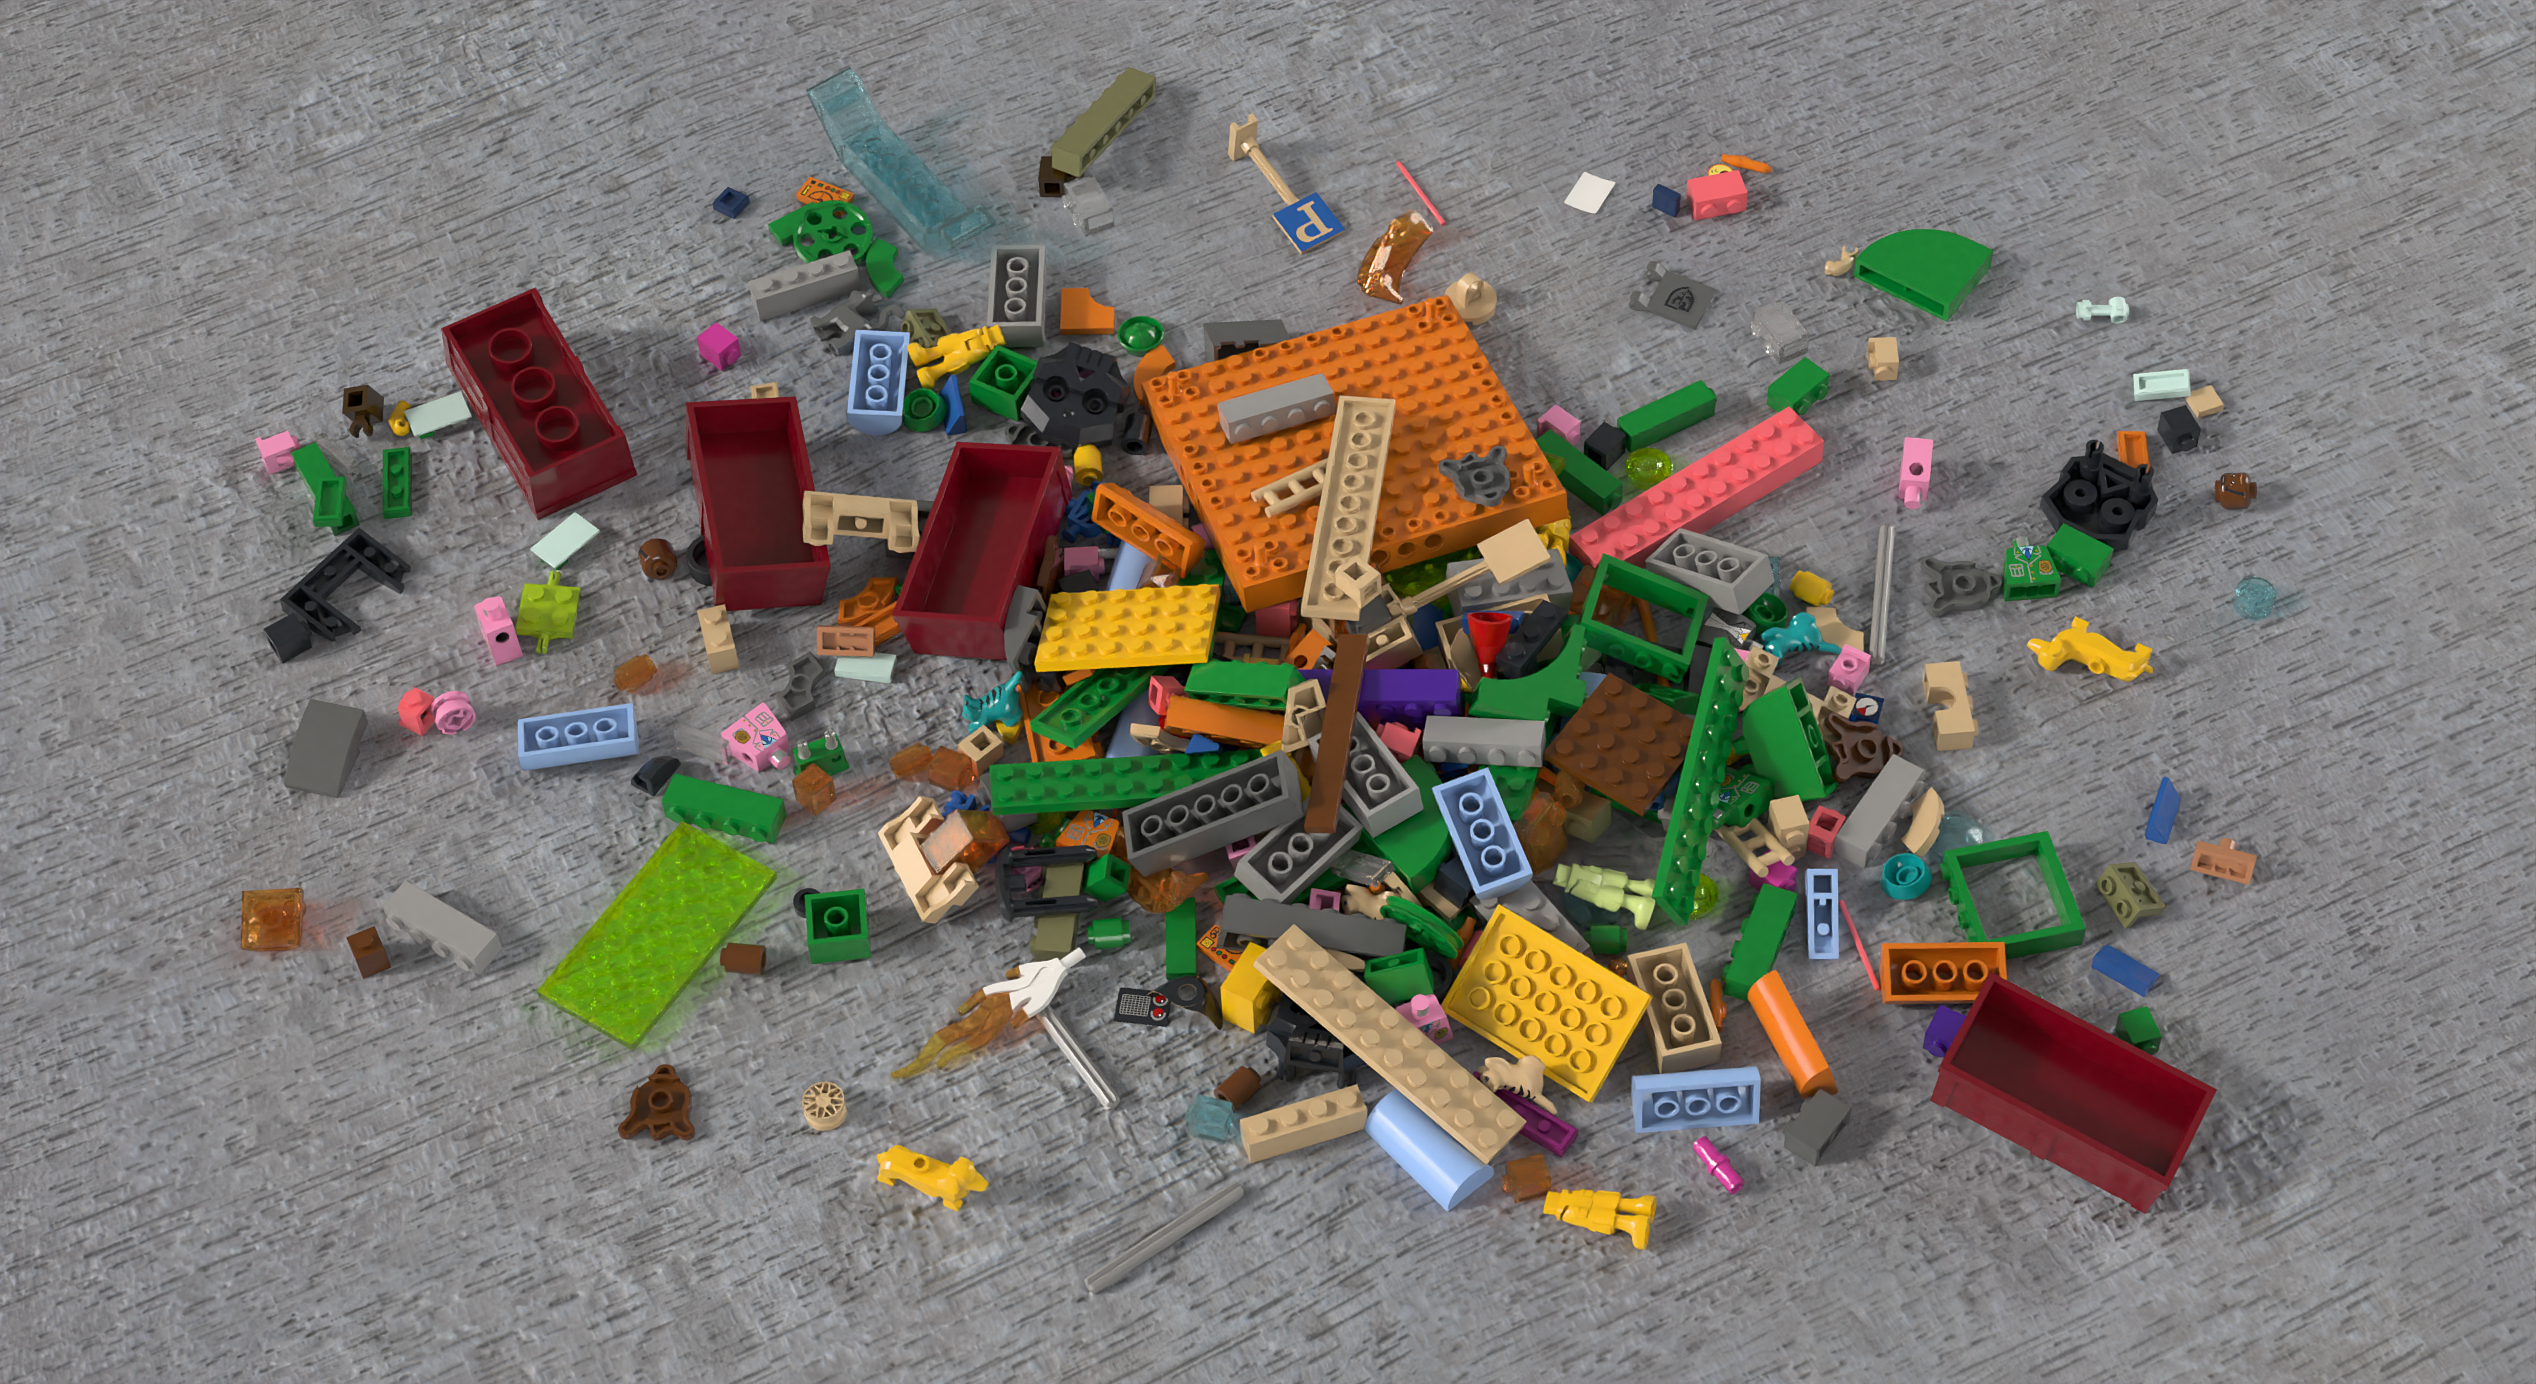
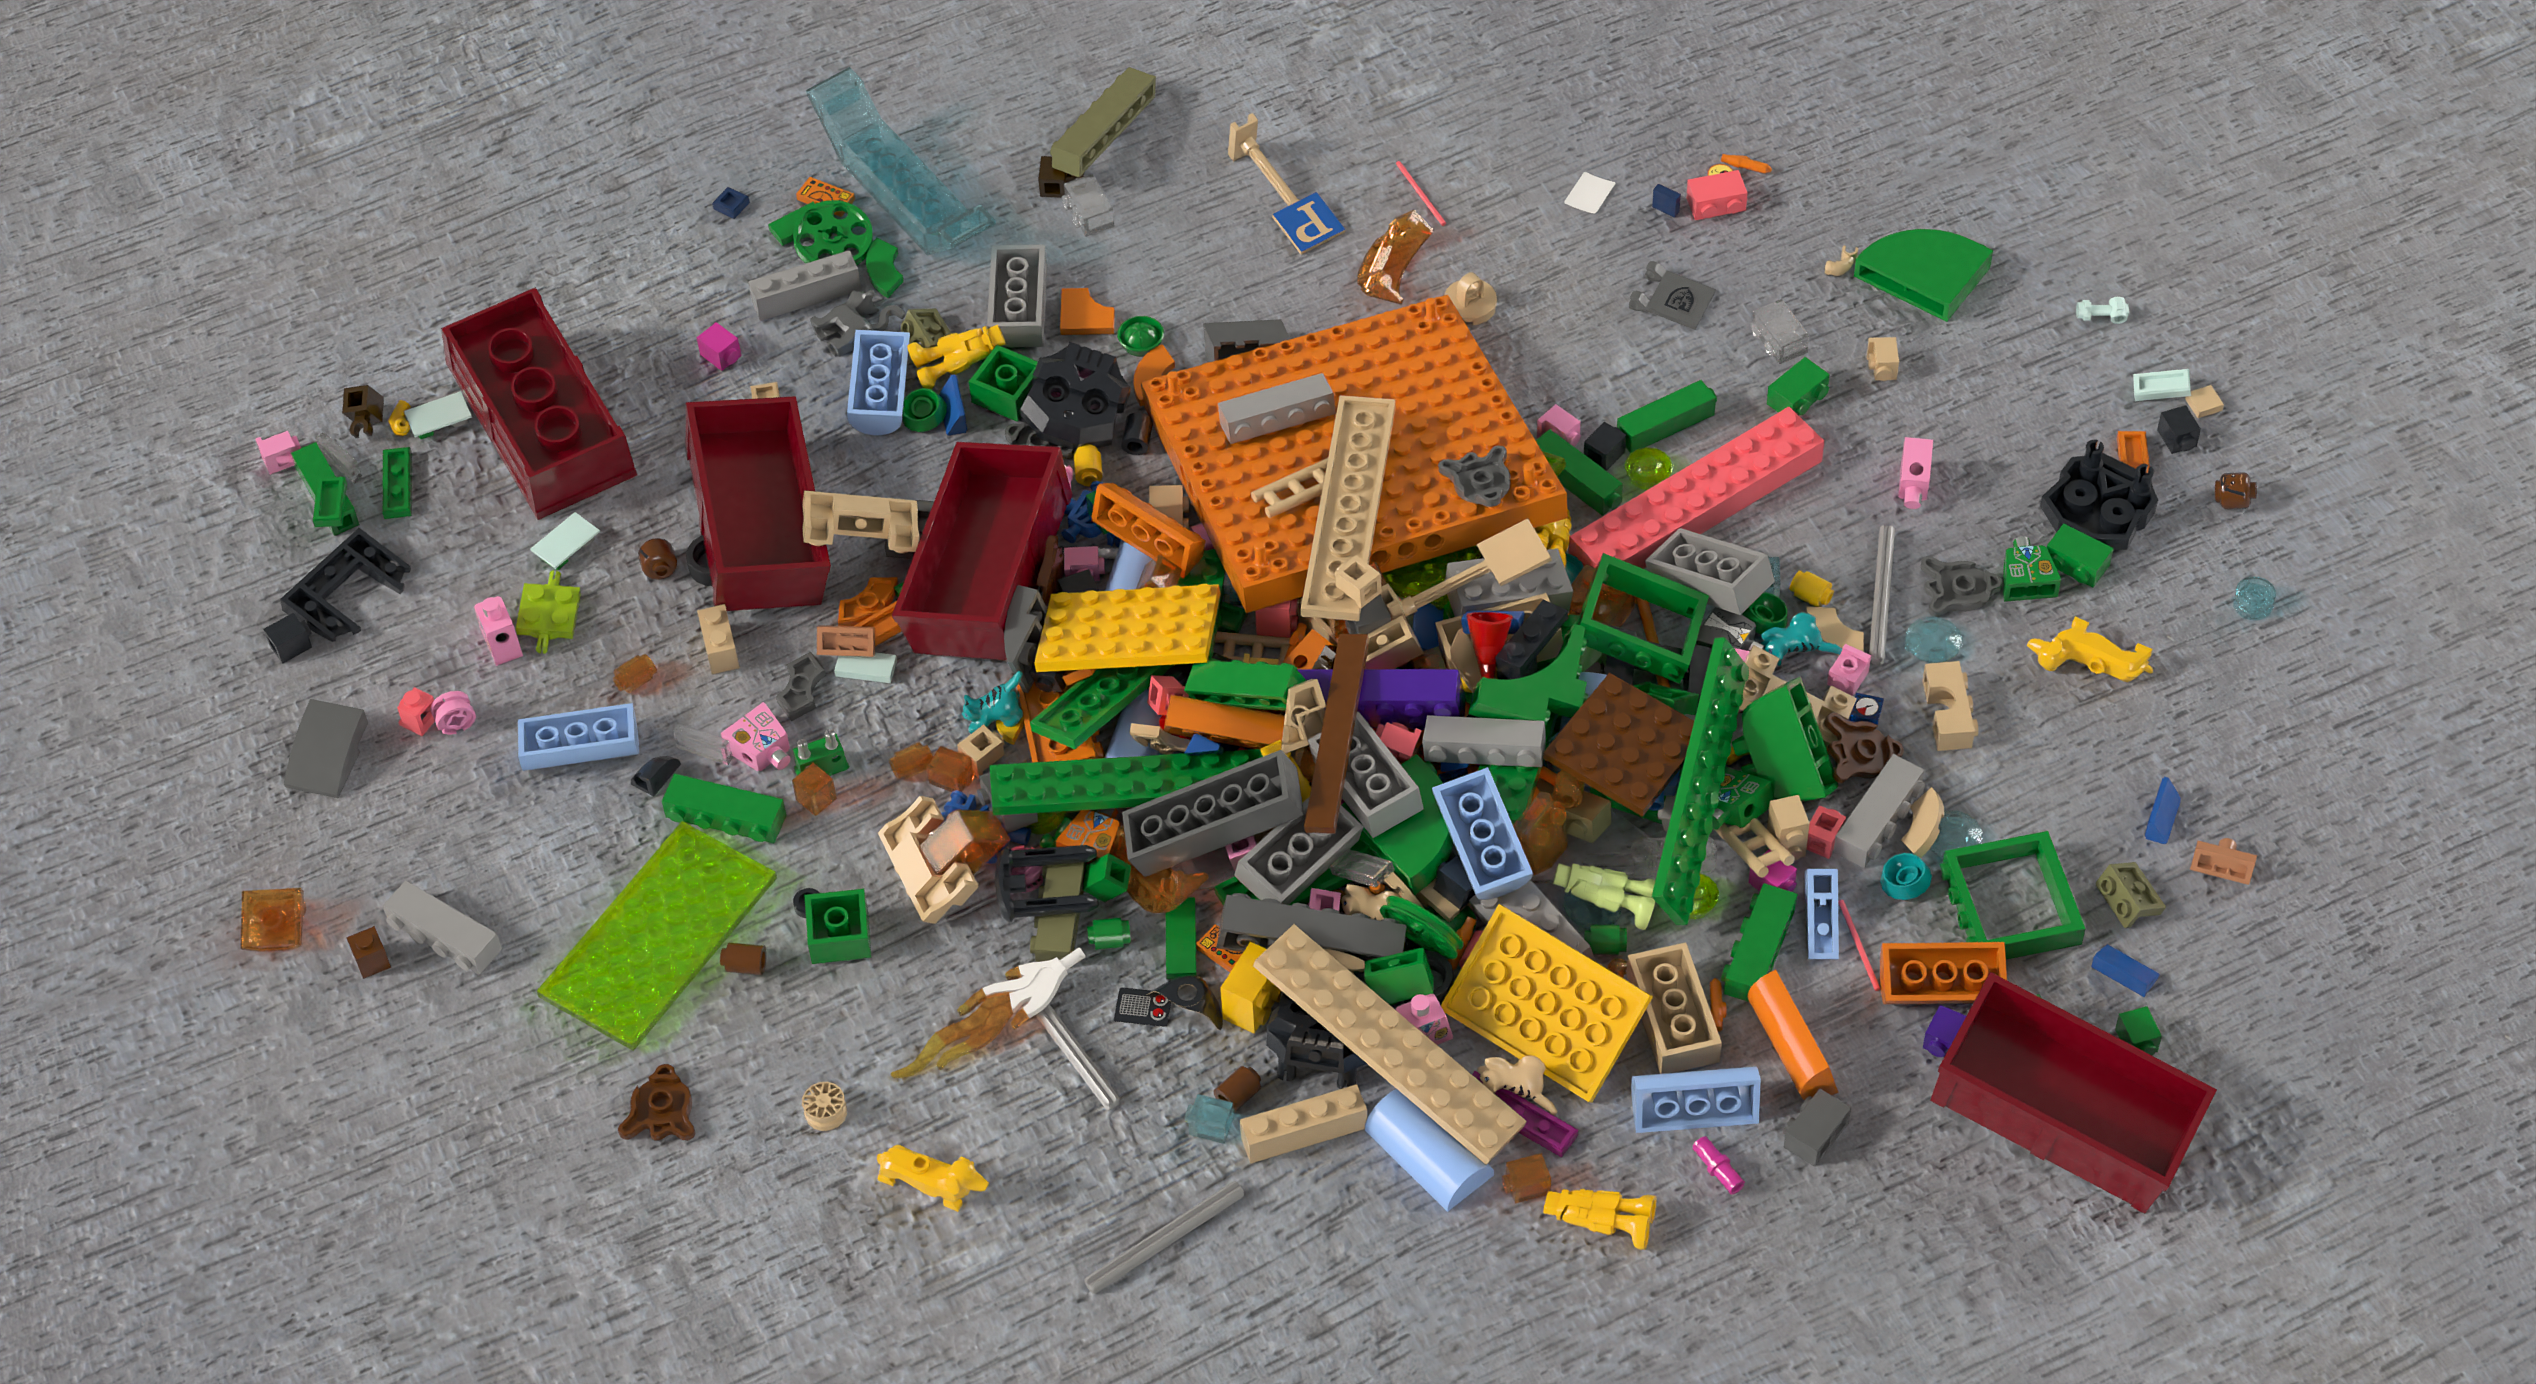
none -> clear light blue dish [1904,617,1962,664]

